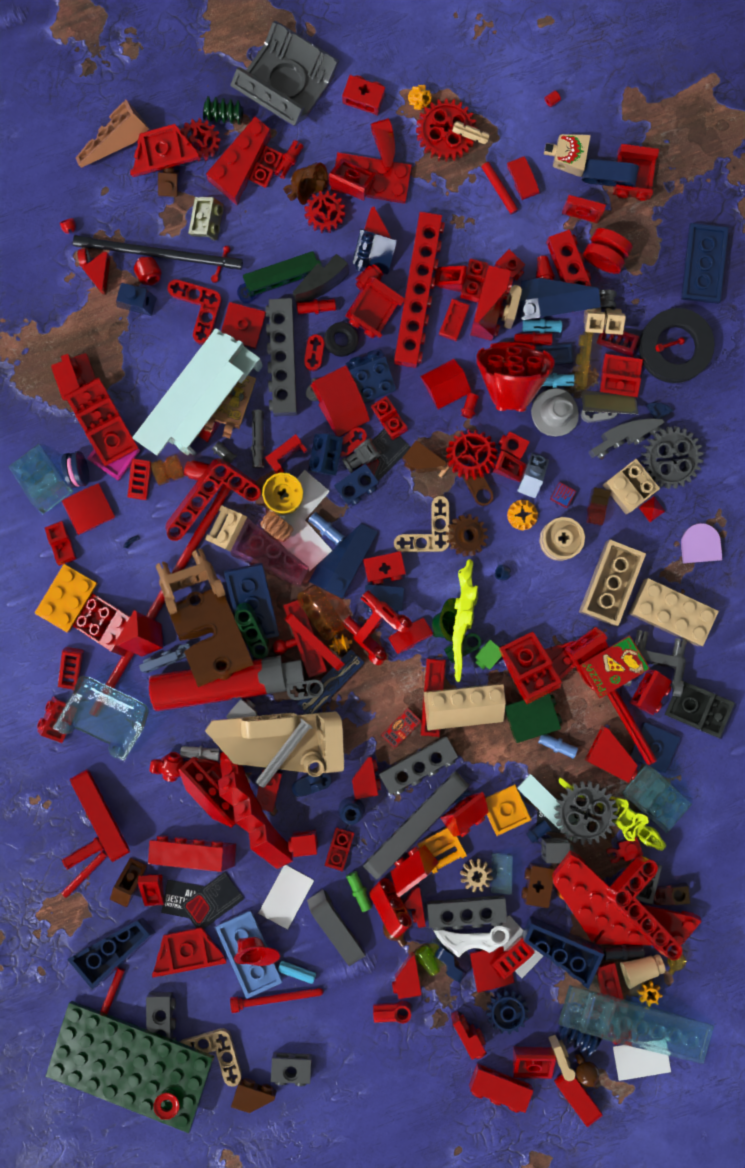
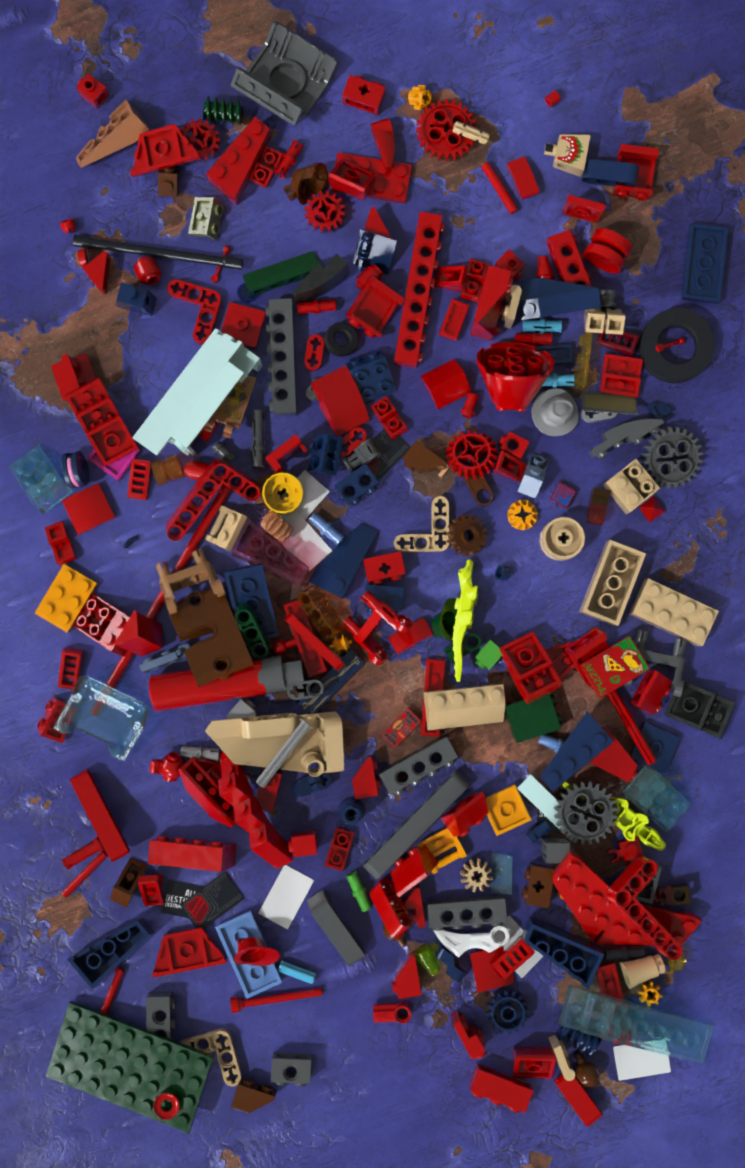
lavender tile [681,524,722,564] -> none
none -> red brick [76,74,109,109]
none -> dark blue wedge [540,711,614,792]

